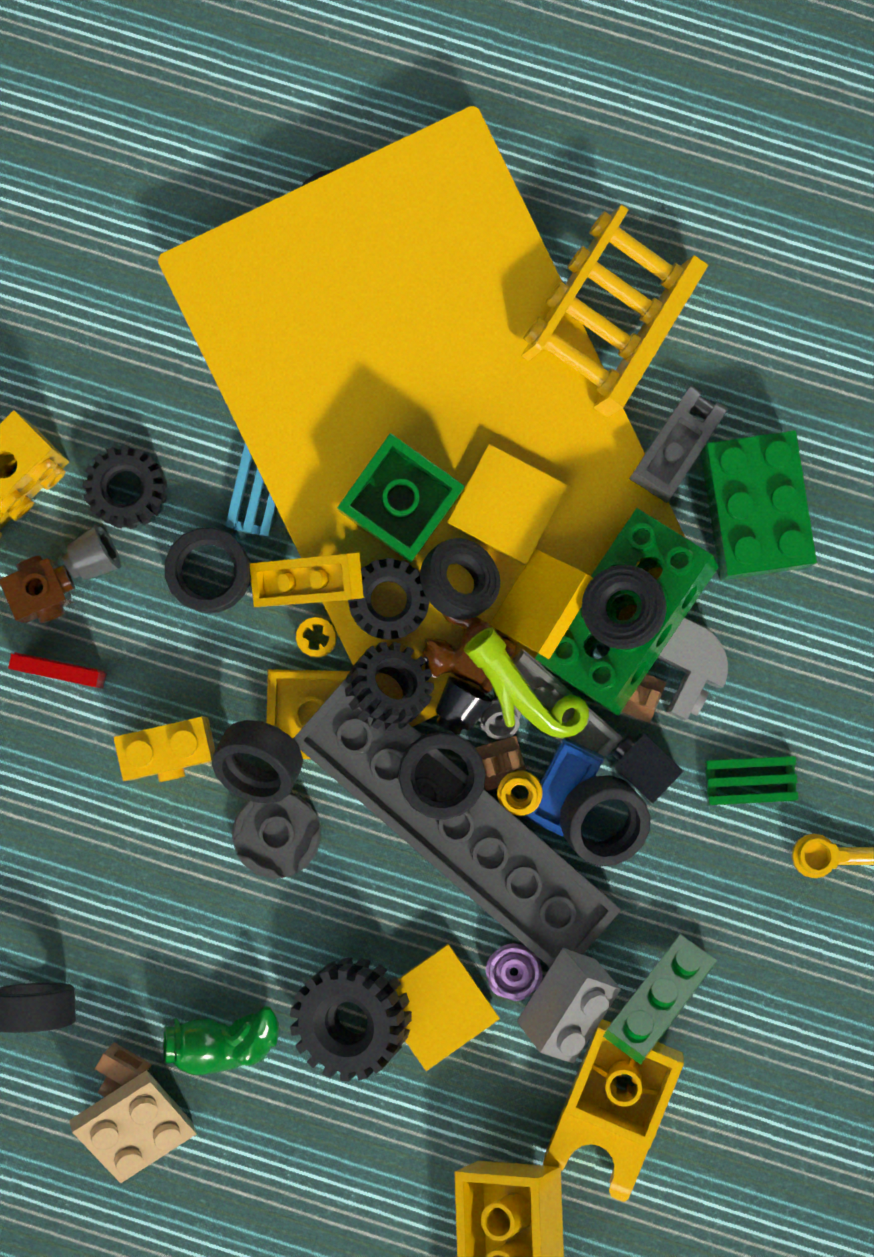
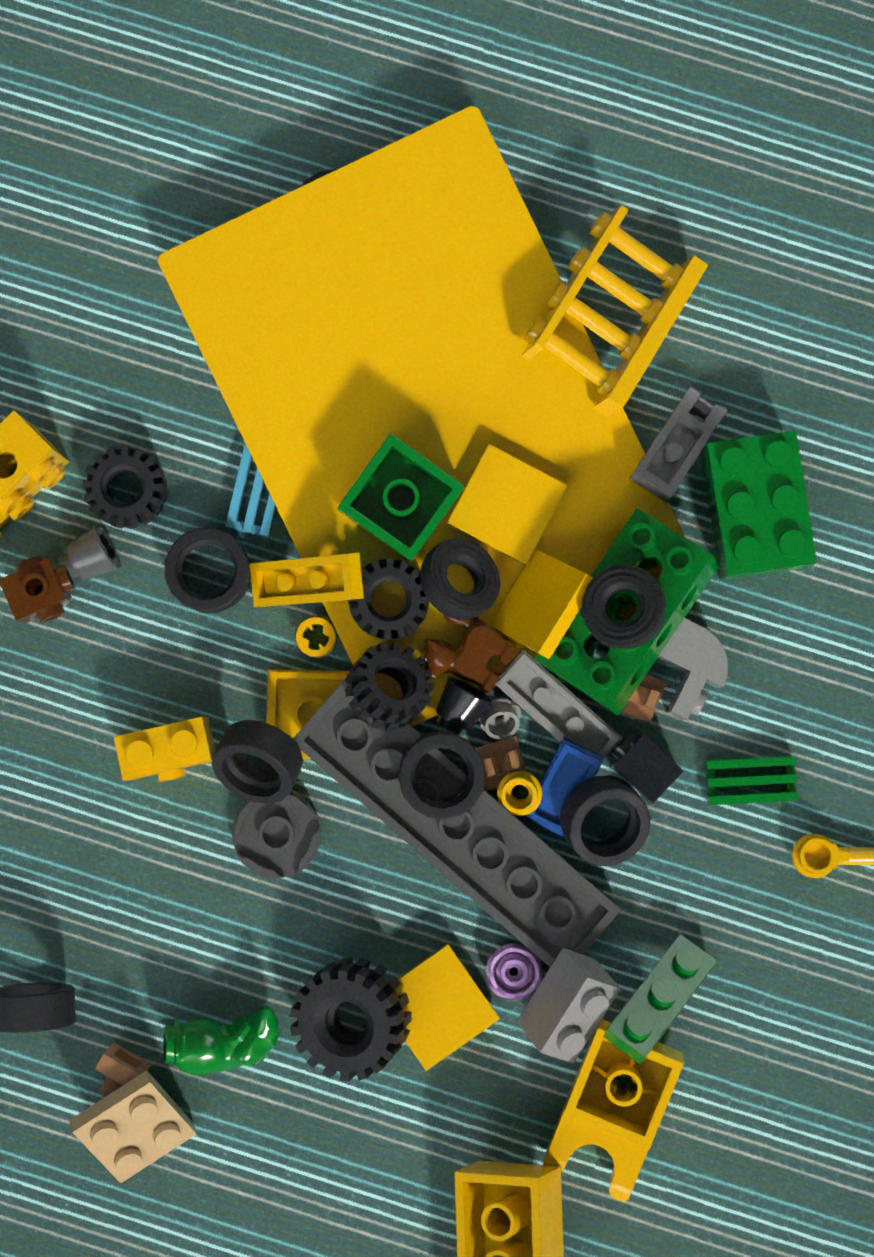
red tile [8,652,107,689] -> none
lime plant [464,627,589,739] -> none

